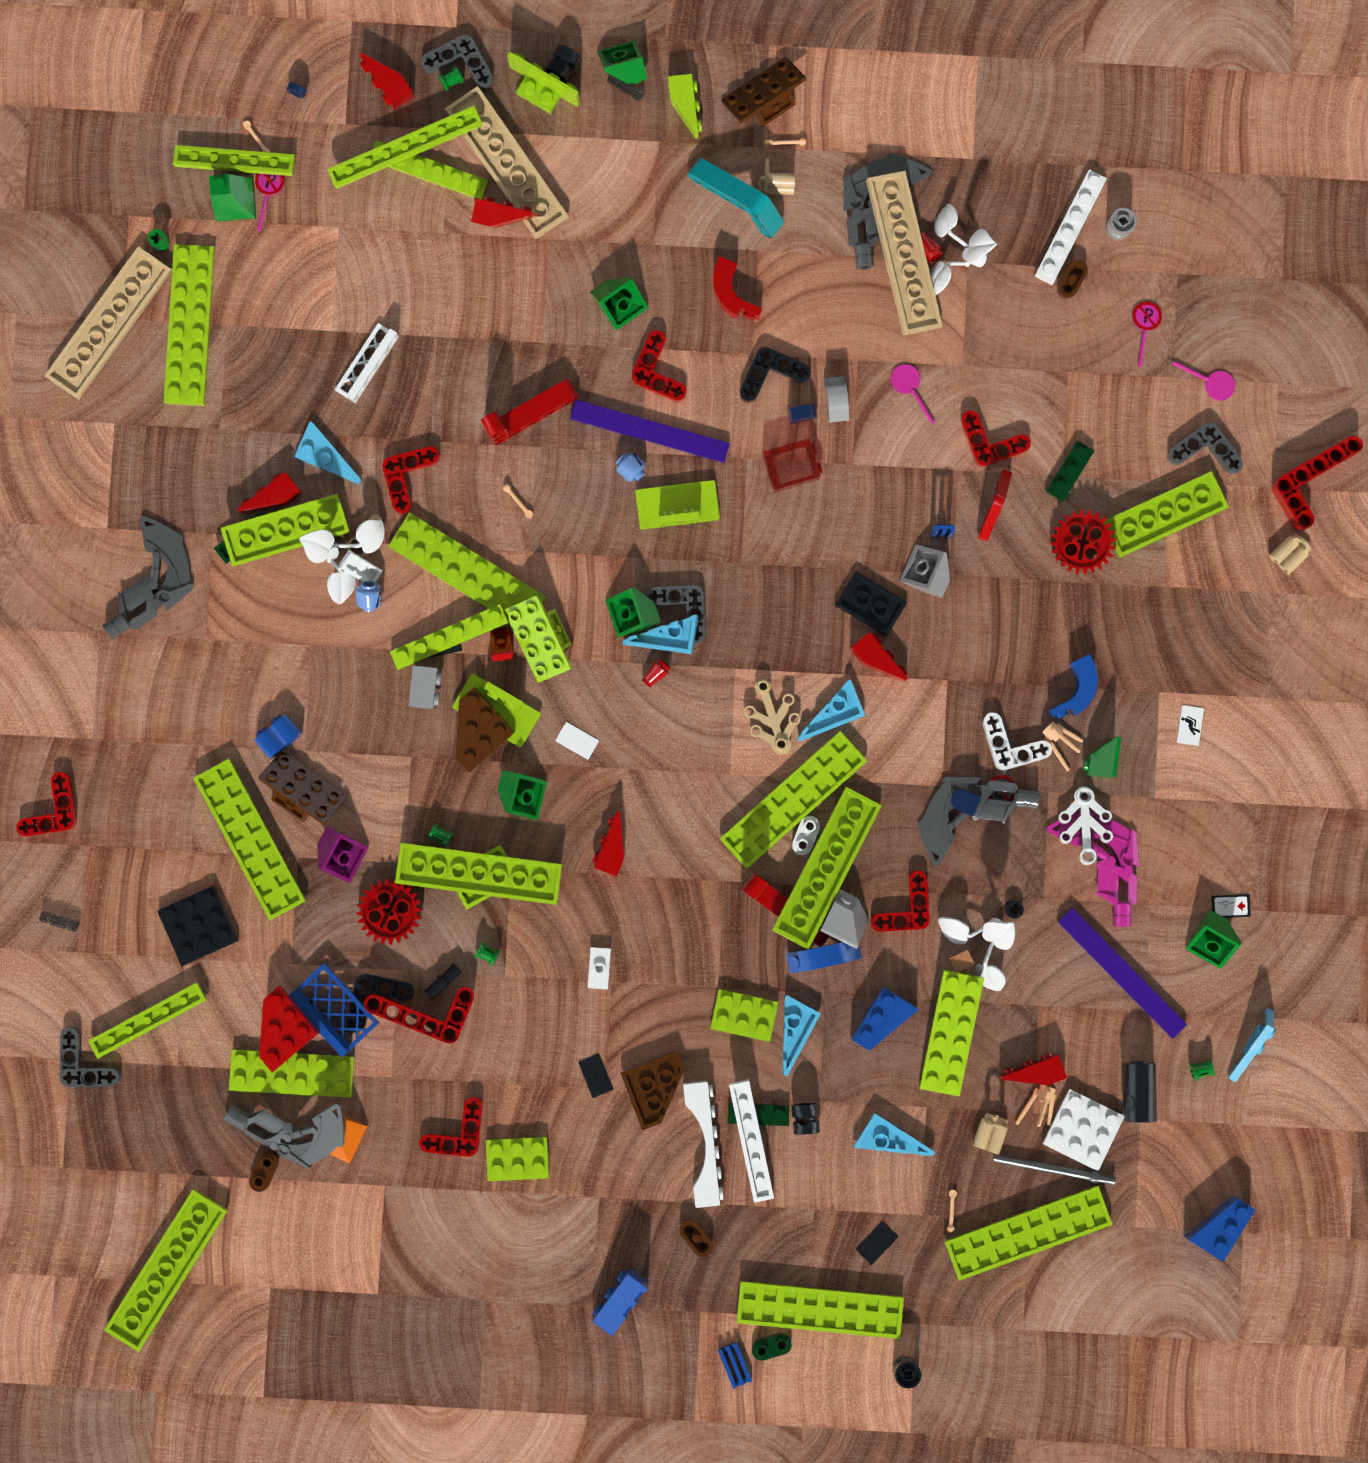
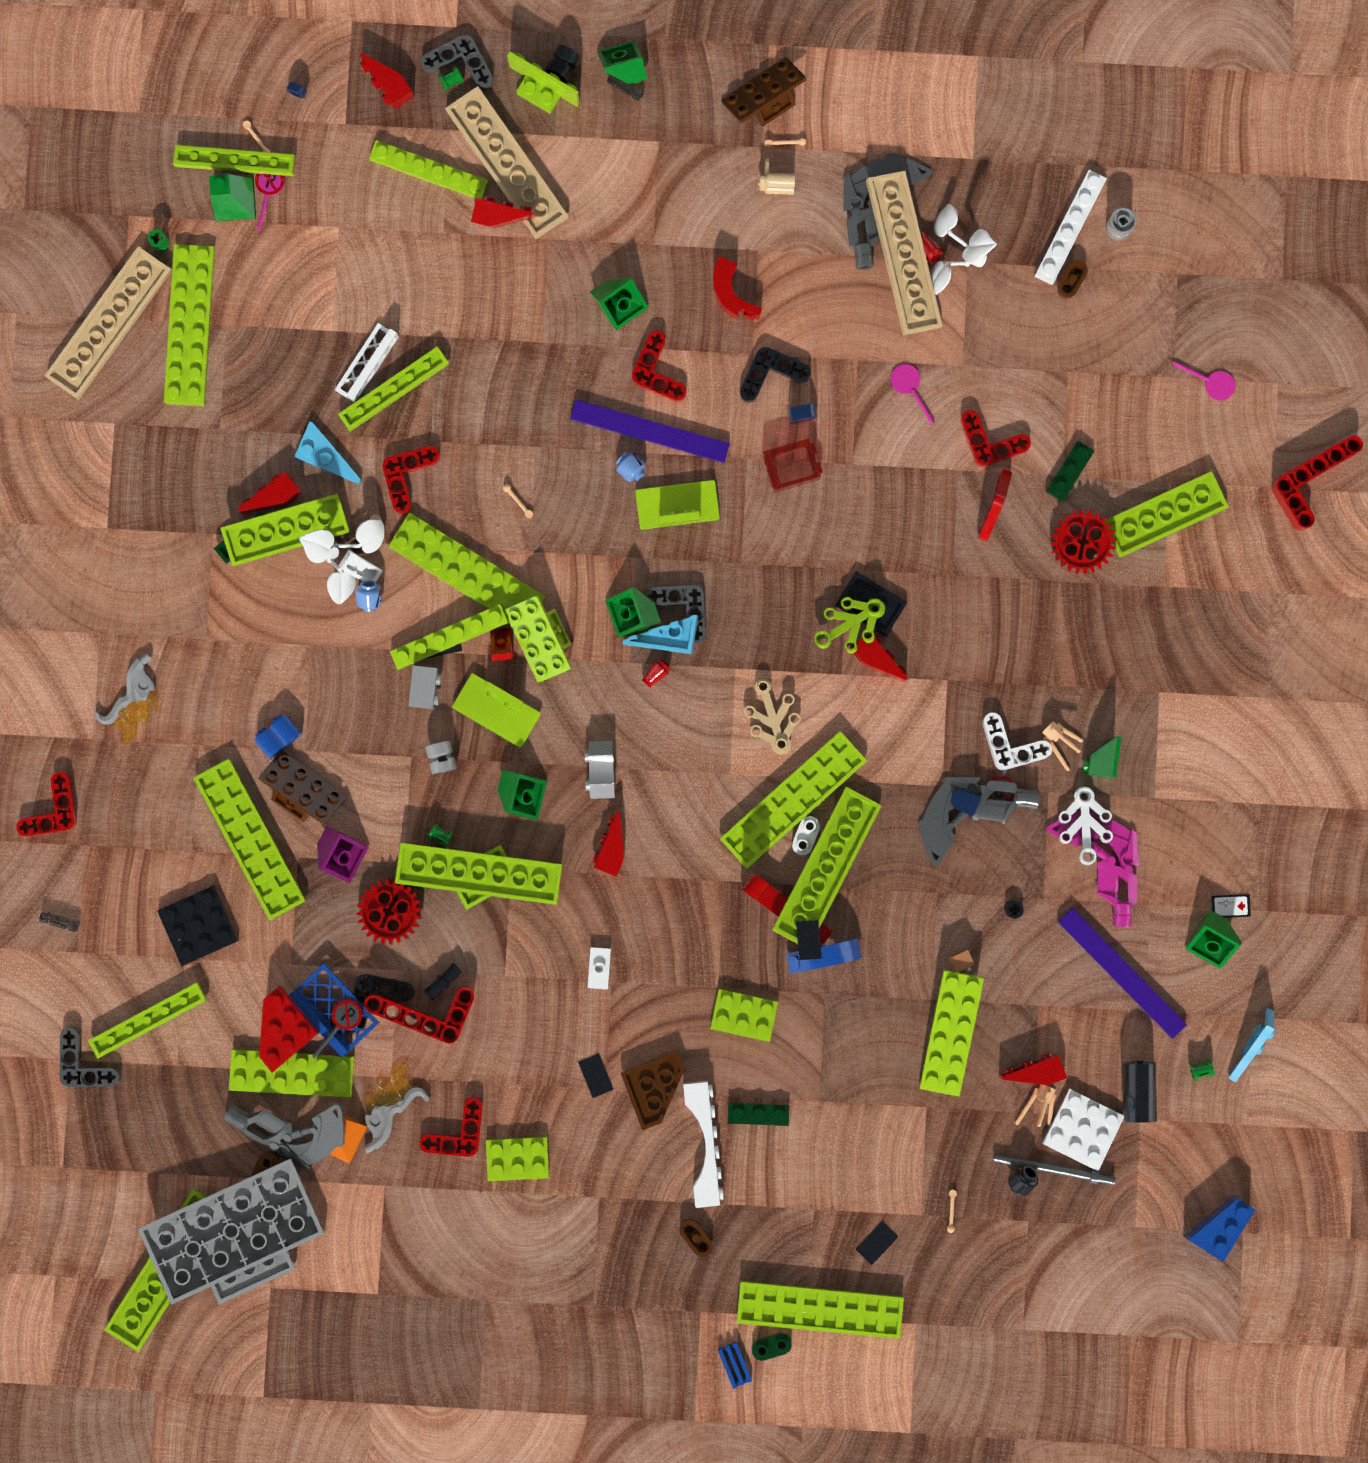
dark grey piece [102,516,193,640] -> none
lime plate [327,106,483,189] -> none
reddish brown plate [456,687,515,773] -> none
green bush [474,942,501,967] -> none
red beam [481,379,579,446] -> none
white sticker [555,722,599,760] -> none
blue wedge [592,1268,648,1336] -> none
lime slope [668,74,702,139] -> none
teal beam [687,158,784,239] -> none
white plate [729,1079,774,1203] -> none
medium azure wing [782,995,821,1076] -> none
black wheel [791,1103,820,1135] -> none
medium azure wing [797,680,865,742] -> none
light grey slope [820,889,869,949] -> none
light grey brick [824,376,849,423] -> none
blue wedge [850,987,919,1051] -> none
medium azure wing [853,1113,935,1156] -> none
red beam [870,870,930,932] -> none
black wheel [892,1356,922,1389] -> none
light grey slope [899,544,950,598] -> none
blue tile [930,525,955,538] -> none
white plant [938,917,1015,991] -> none
lime plate [944,1185,1113,1281] -> none
tan piece [972,1113,1008,1155] -> none
blue arch [1047,654,1098,719] -> none
piece [1132,302,1162,367] -> none
dark grey beam [1167,423,1243,474] -> none
white sticker [1177,705,1204,746] -> none
tan piece [1269,533,1312,575] -> none
none -> piece [94,653,158,744]
none -> light grey slope [138,1158,325,1305]
none -> piece [312,1000,363,1059]
none -> lime plate [338,347,449,432]
none -> piece [364,1065,430,1153]
none -> light grey wheel [425,741,457,775]
none -> light grey brick [585,741,615,799]
none -> black sticker [796,920,822,960]
none -> lime plant [814,597,885,654]
none -> black head [1008,1165,1039,1196]

